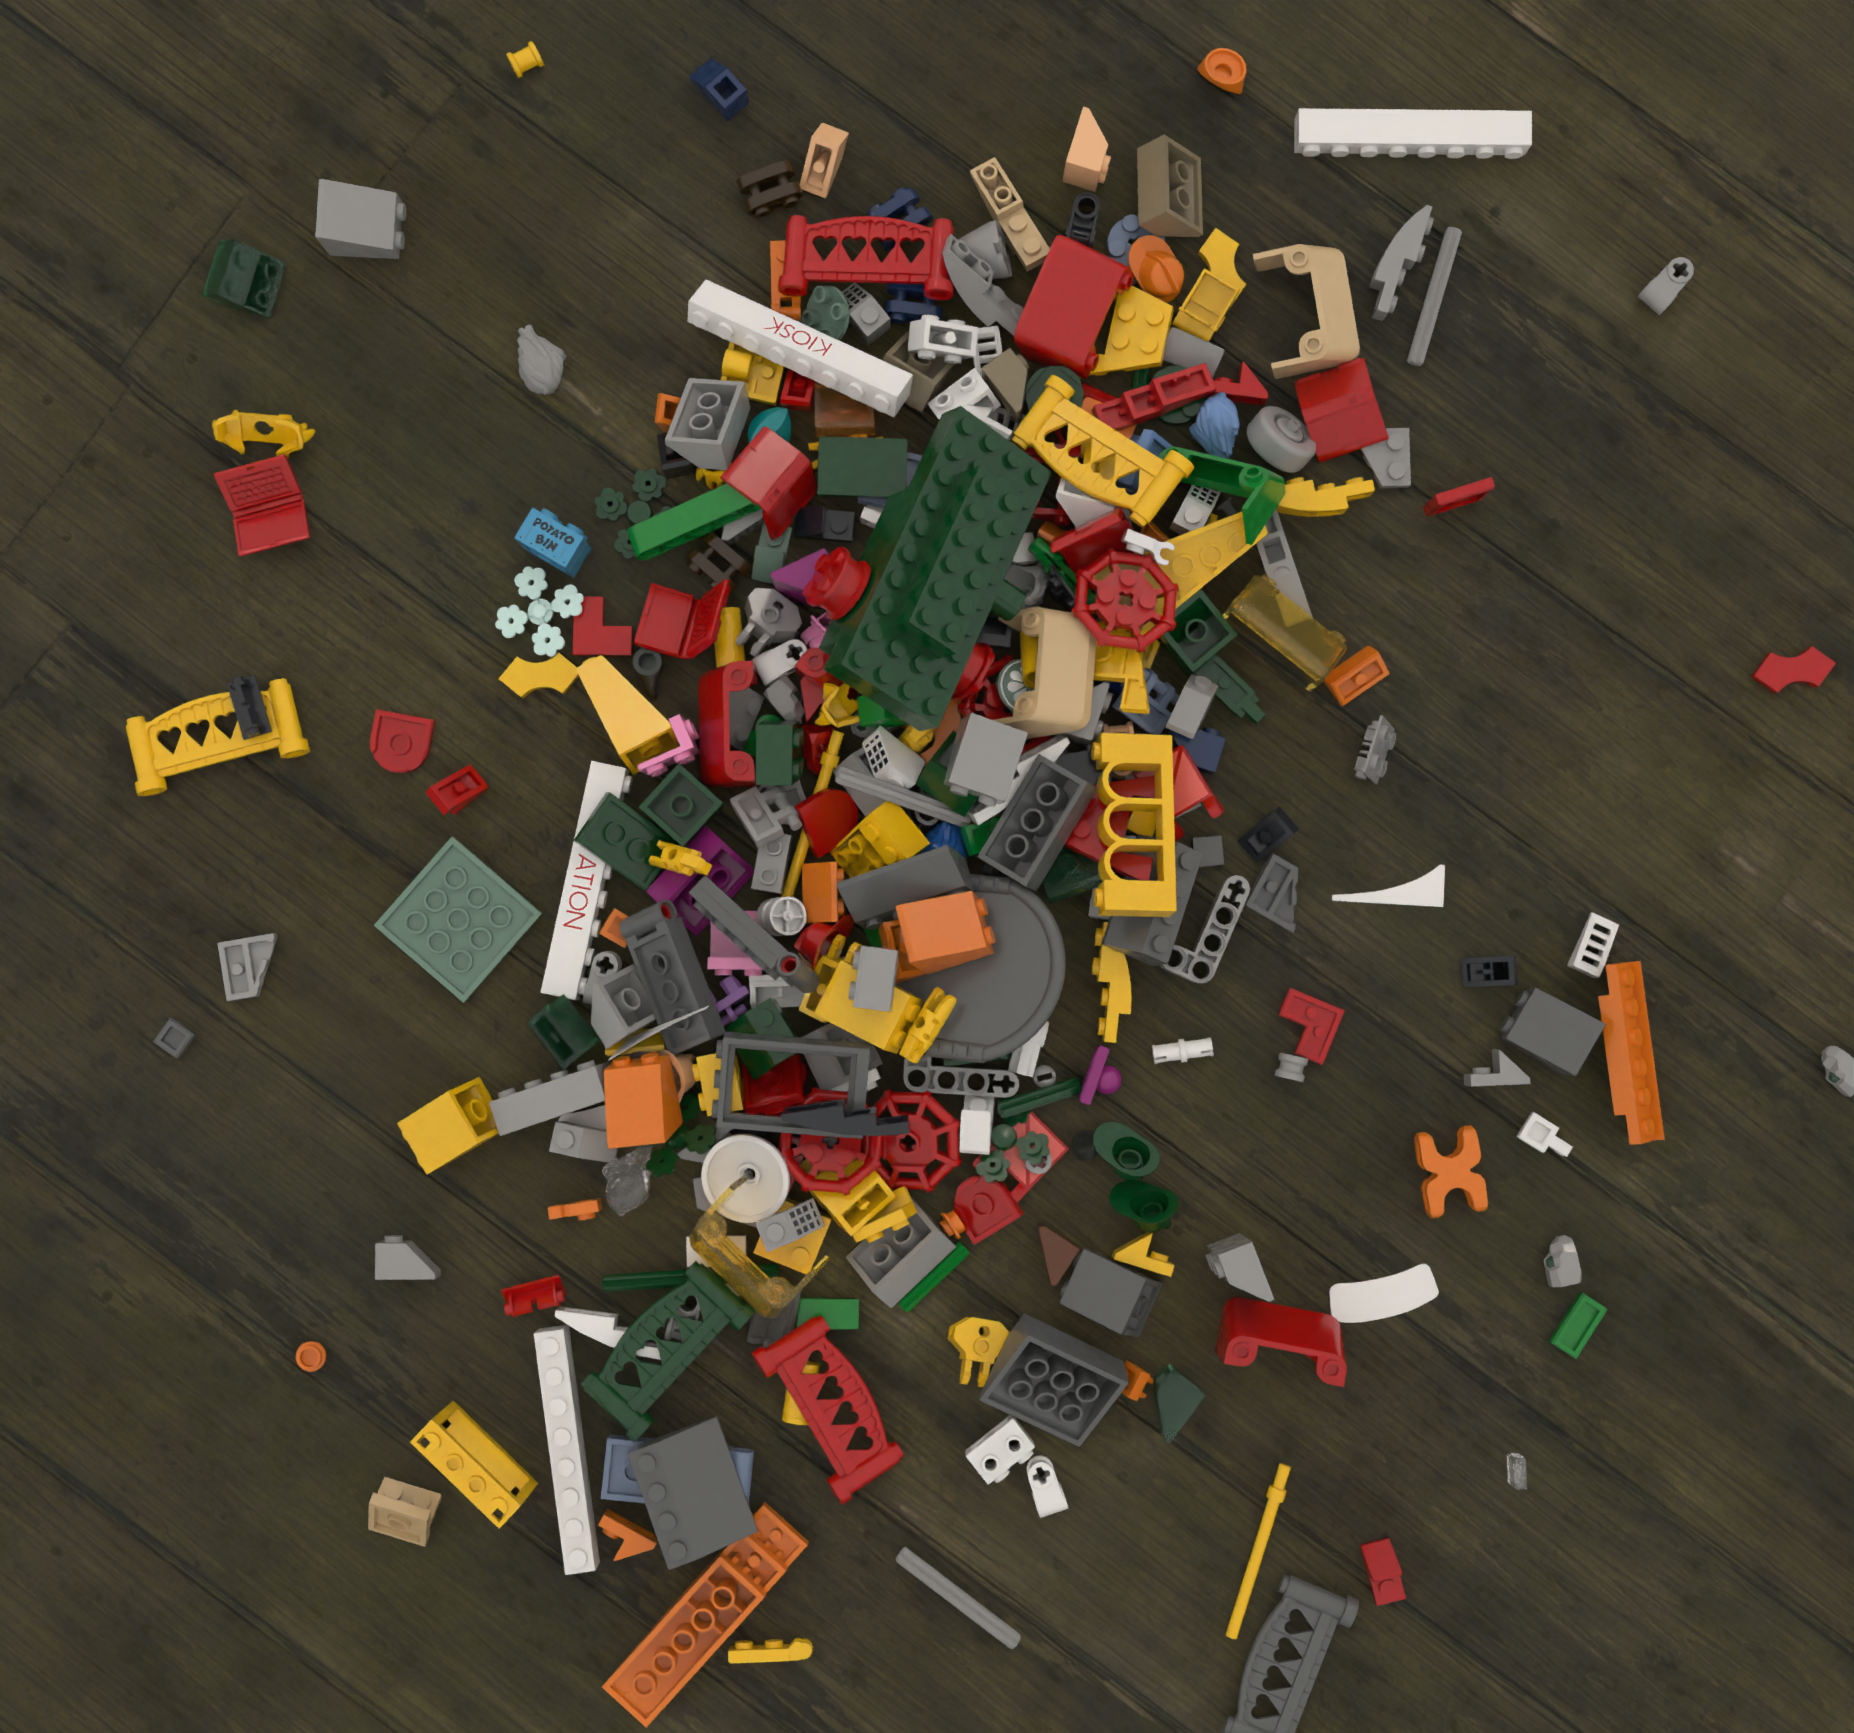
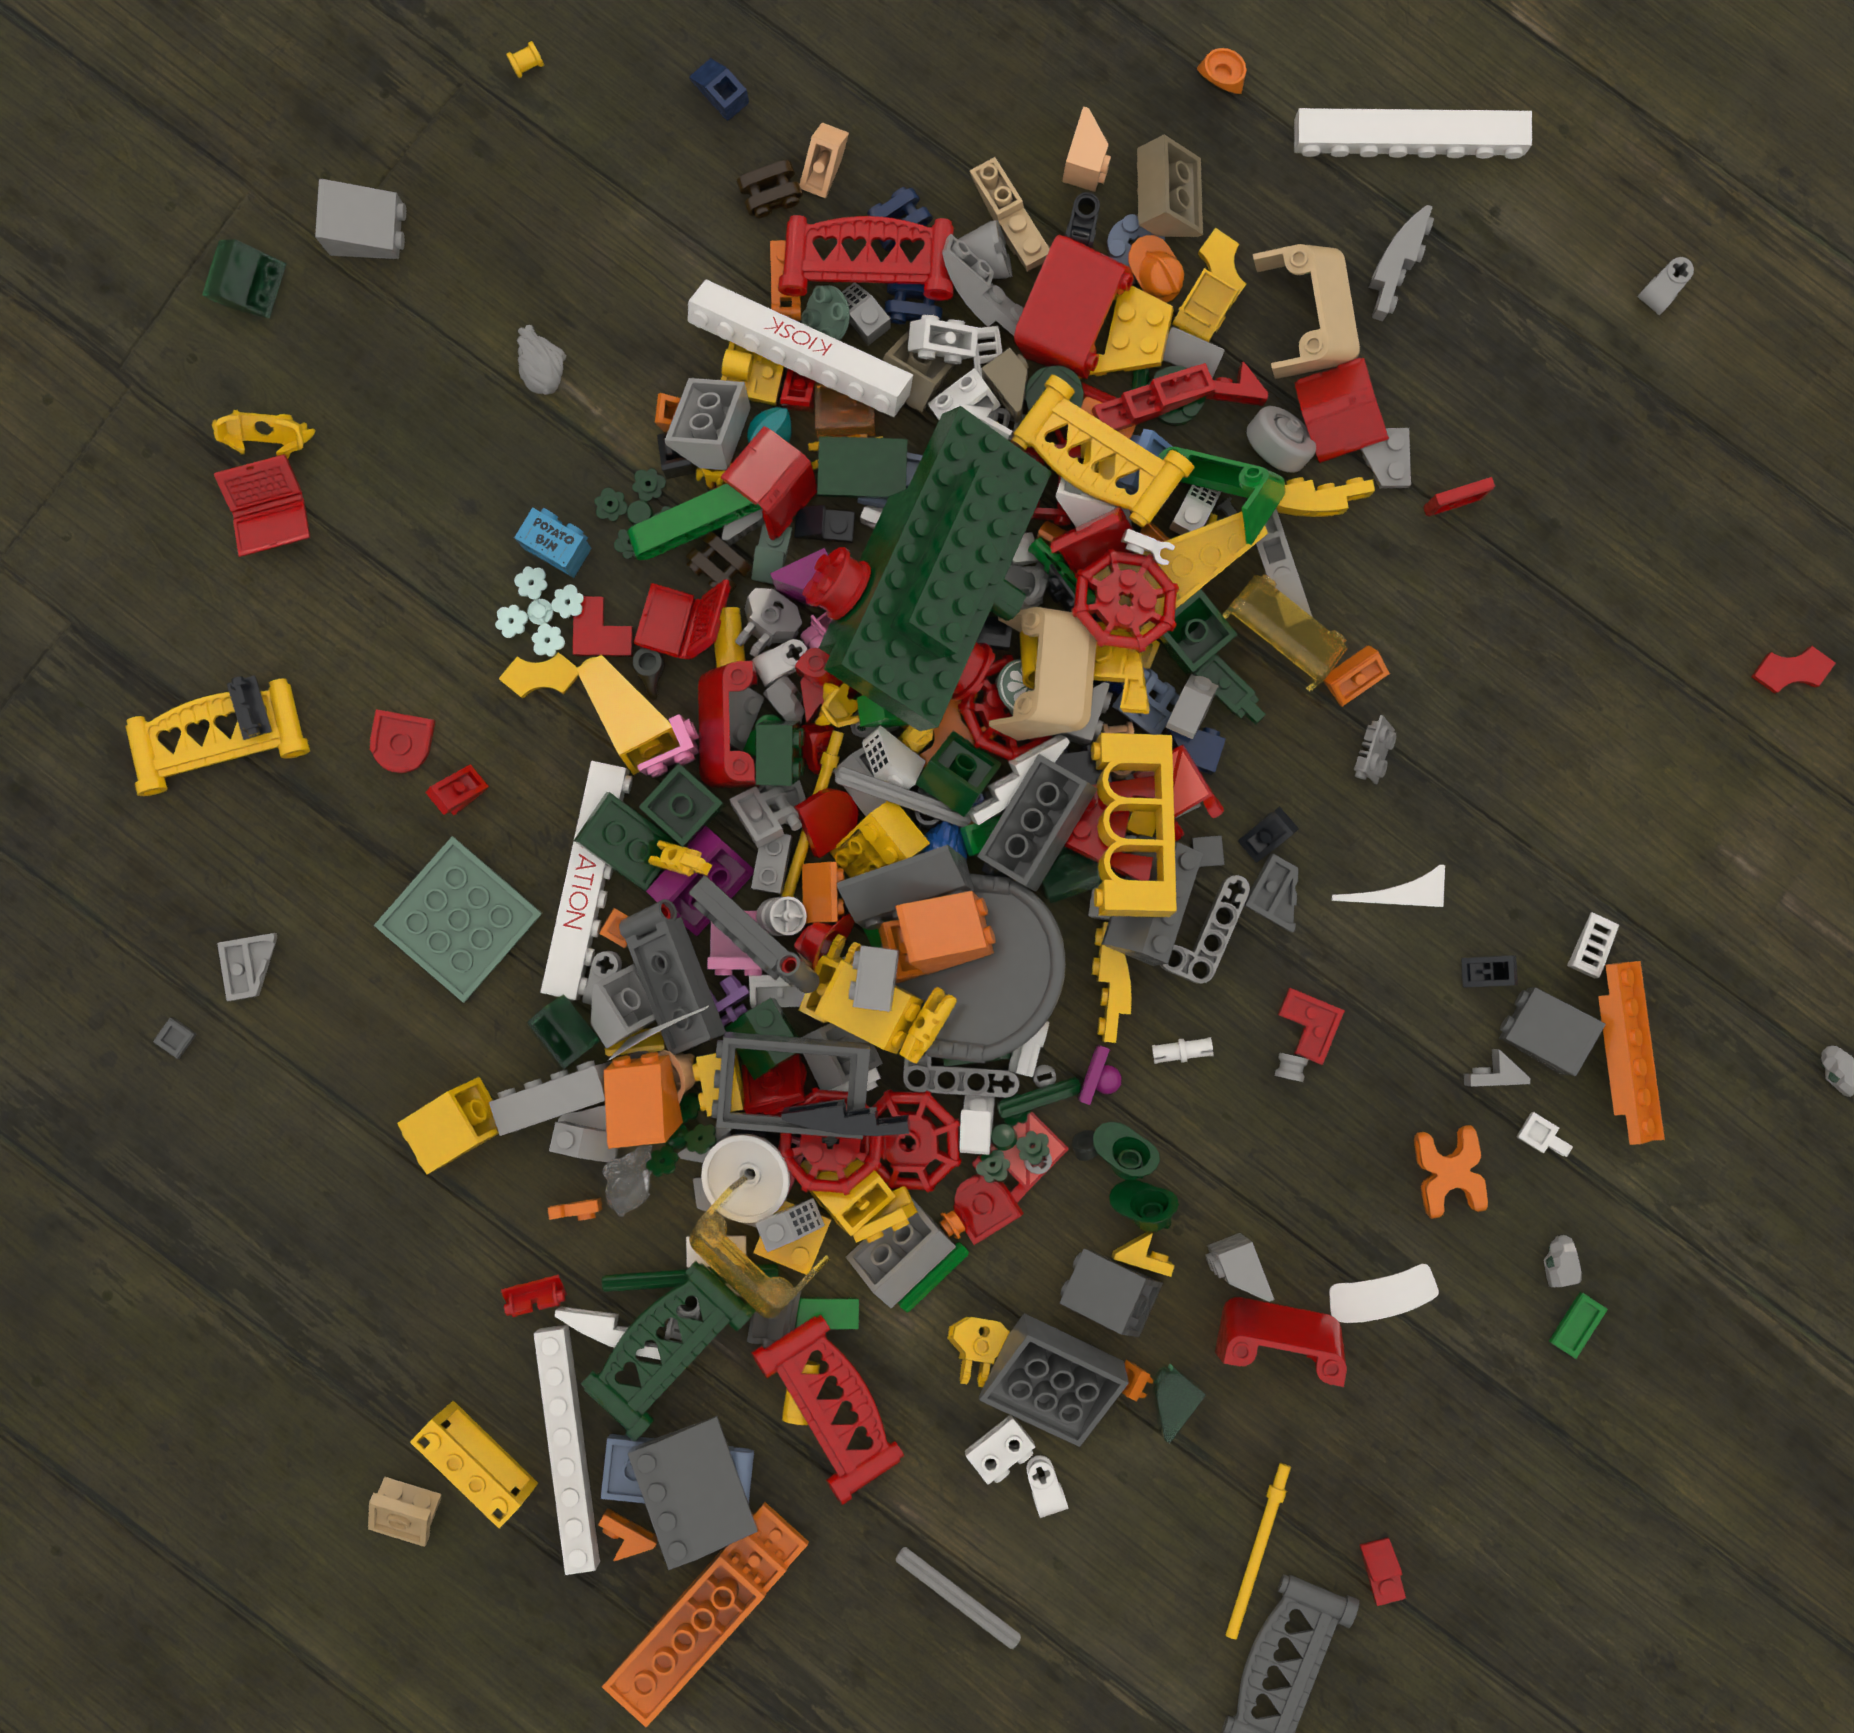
orange plate [296,1341,327,1372] -> none
light grey slope [375,1235,441,1280] -> none
yellow hinge [728,1637,813,1663] -> none
light grey slope [944,713,1028,807] -> none
reddish brown slope [1037,1223,1080,1286] -> none
medium blue hair [1189,392,1240,459] -> none
light grey axle [1407,227,1462,366] -> none
clear tile [1507,1453,1527,1490] -> none

